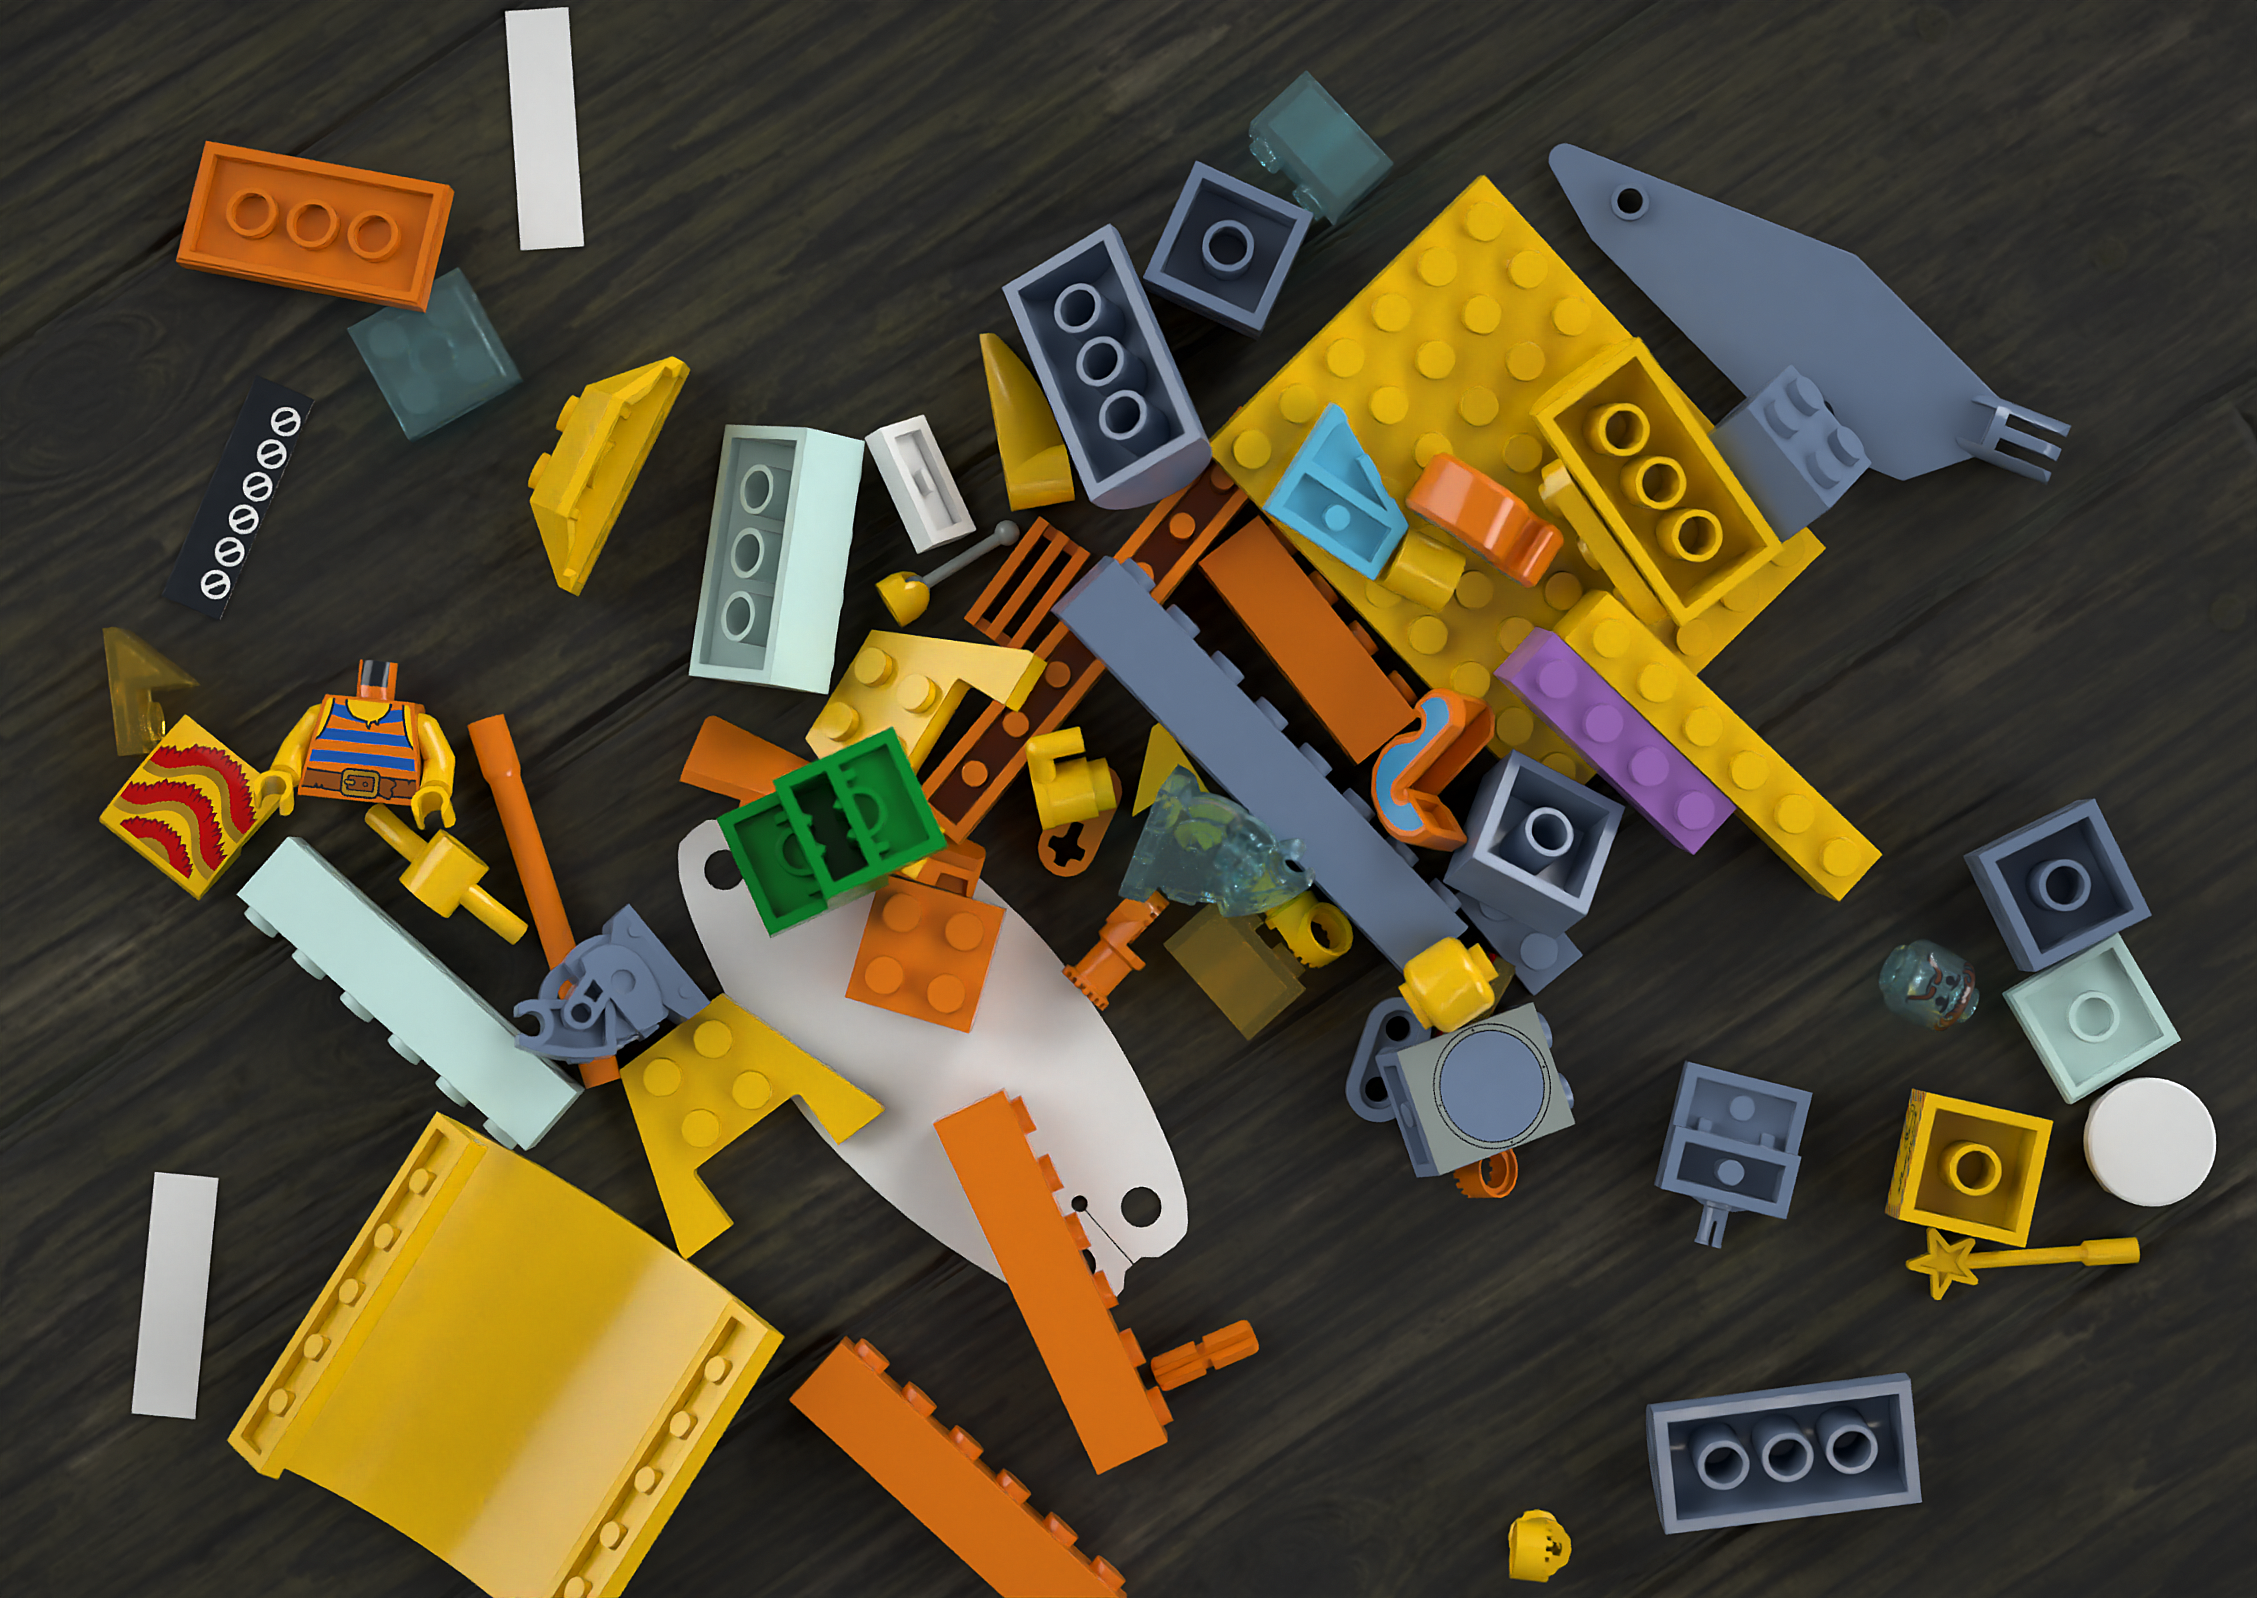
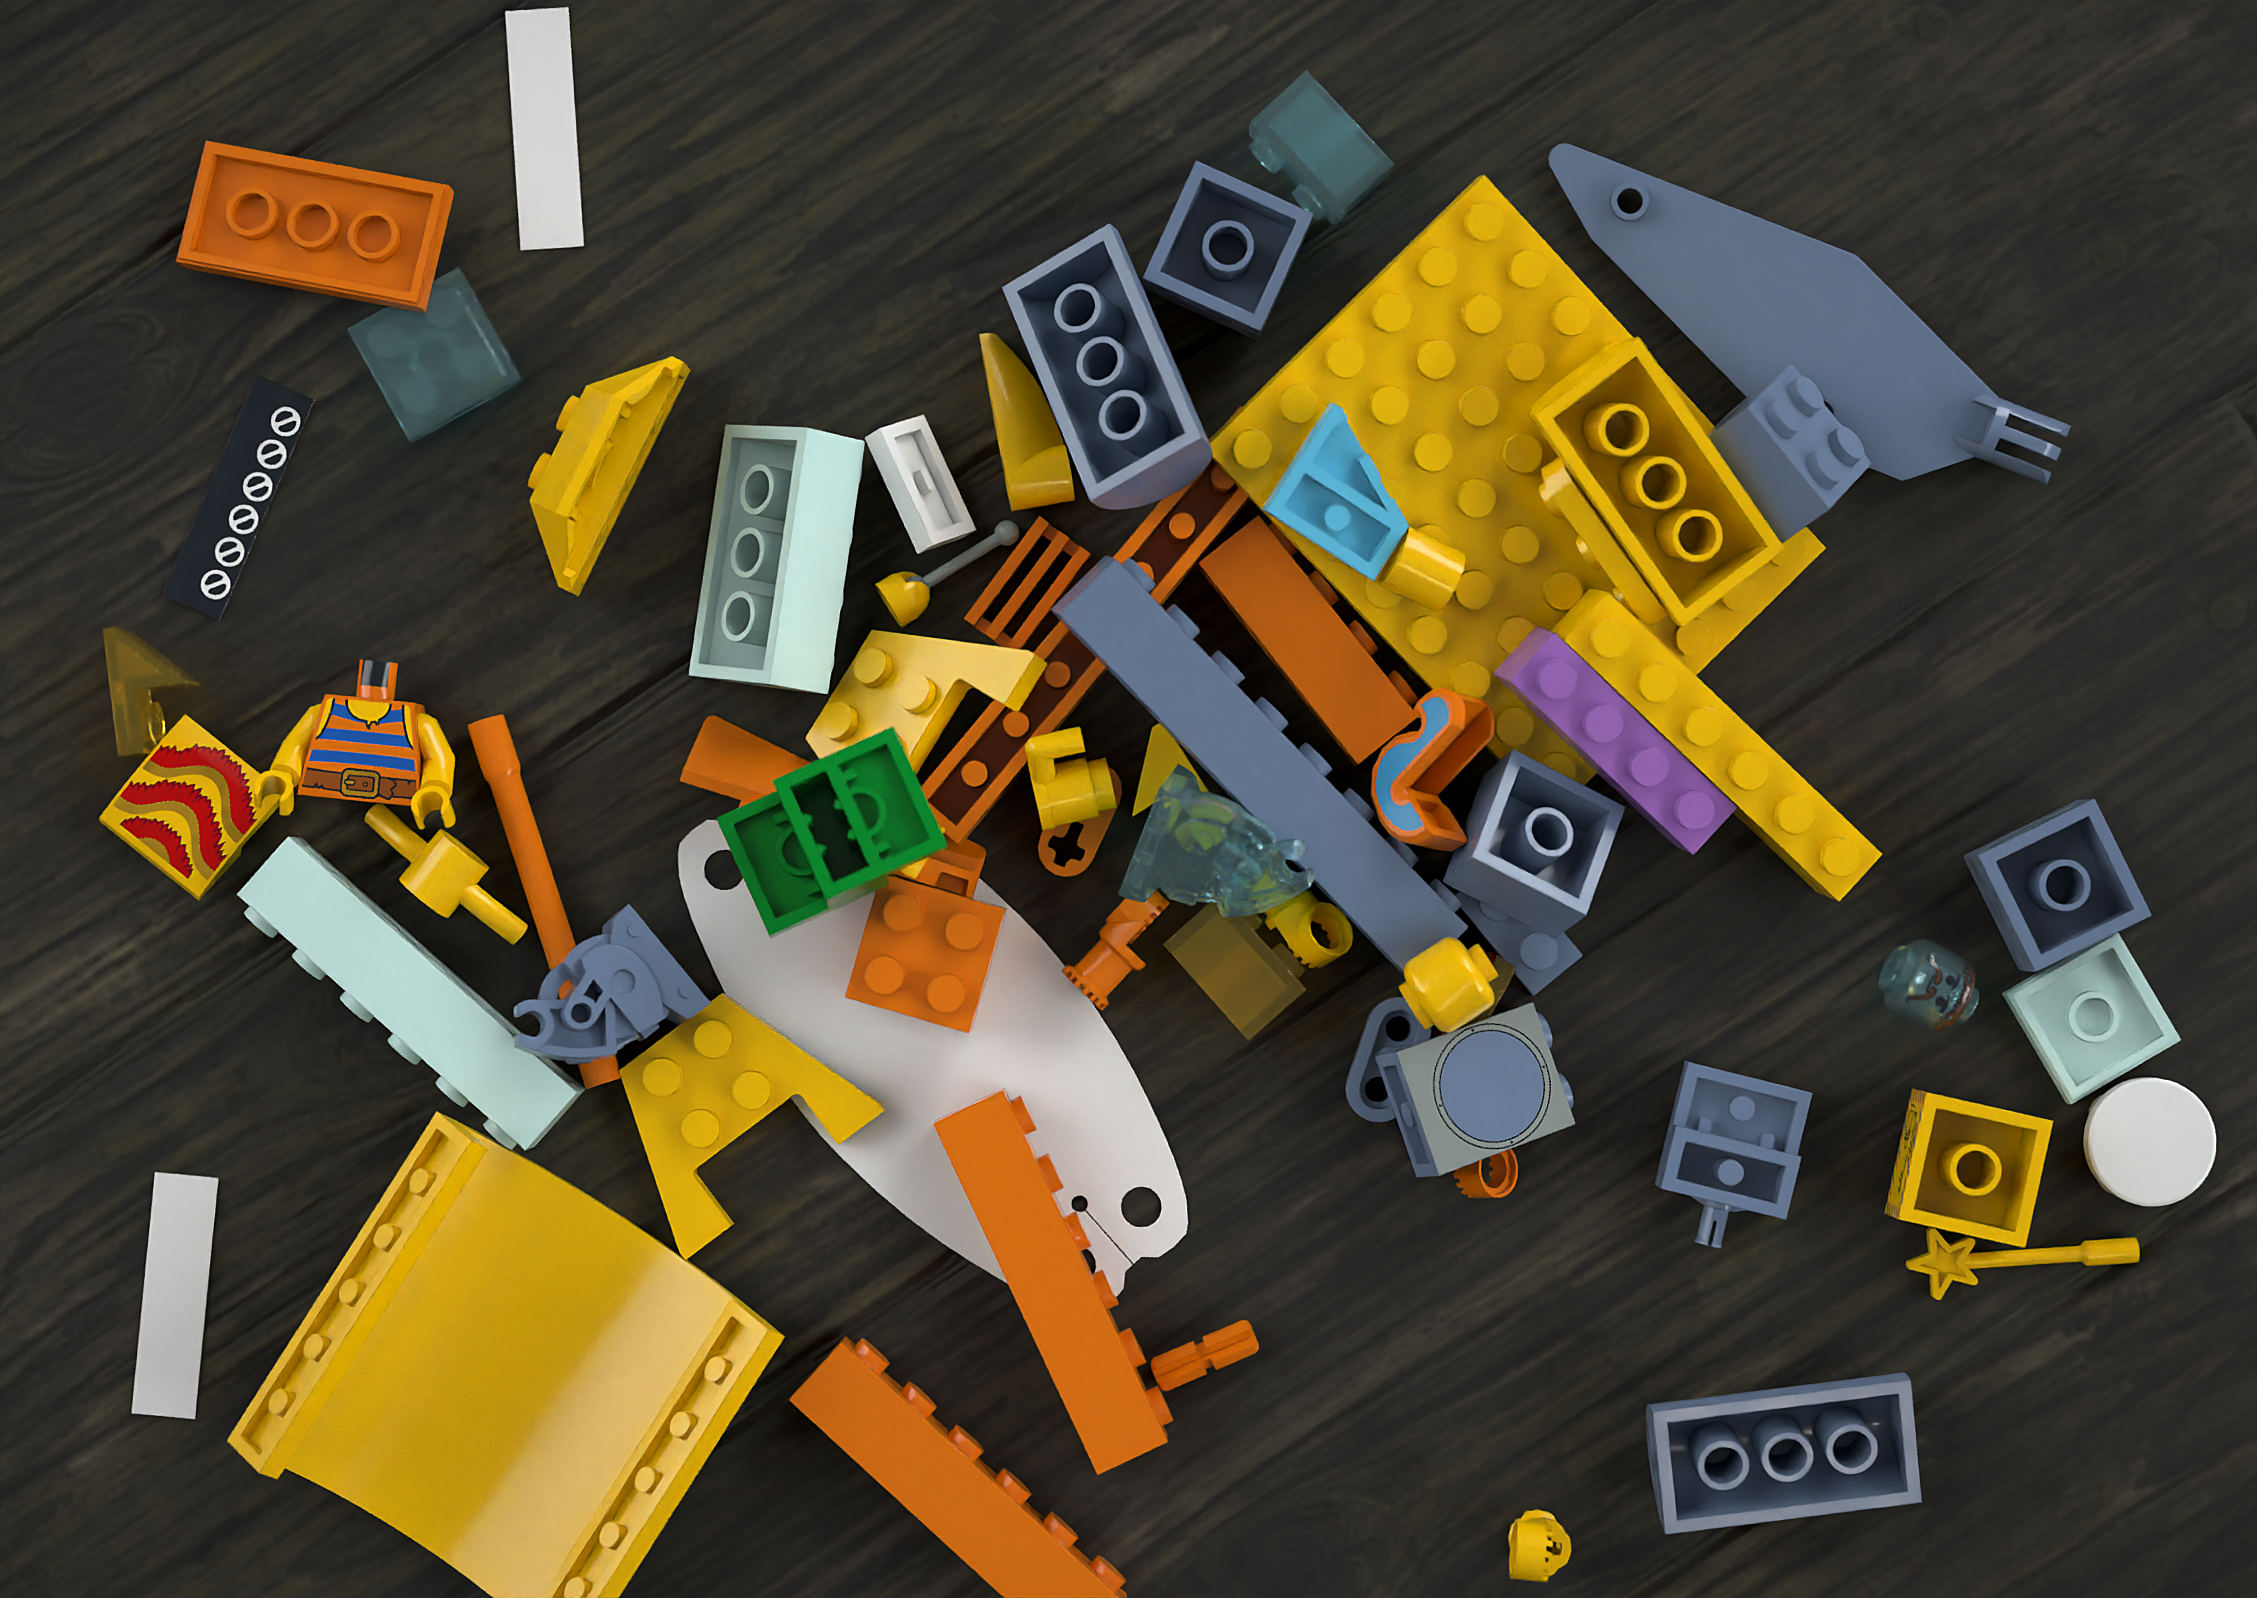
orange animal [1404,452,1564,588] -> none

